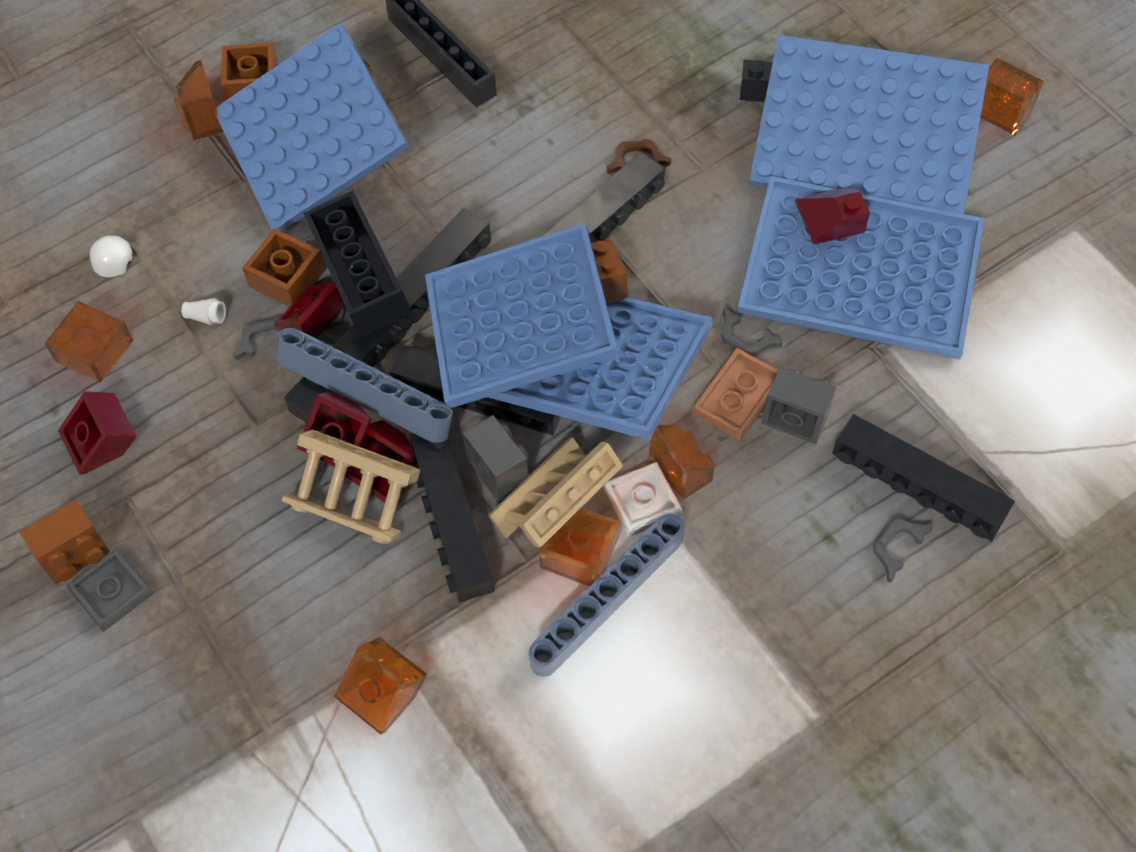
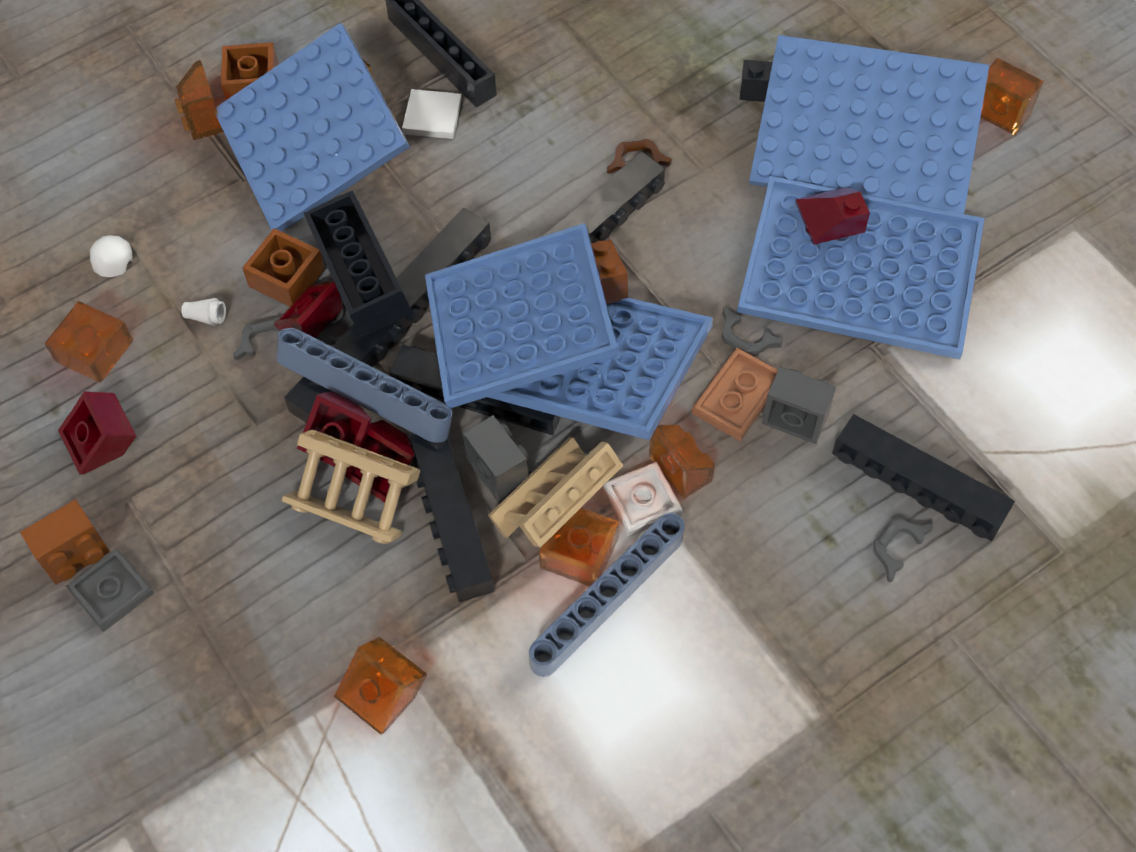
none -> white tile [402,89,462,139]

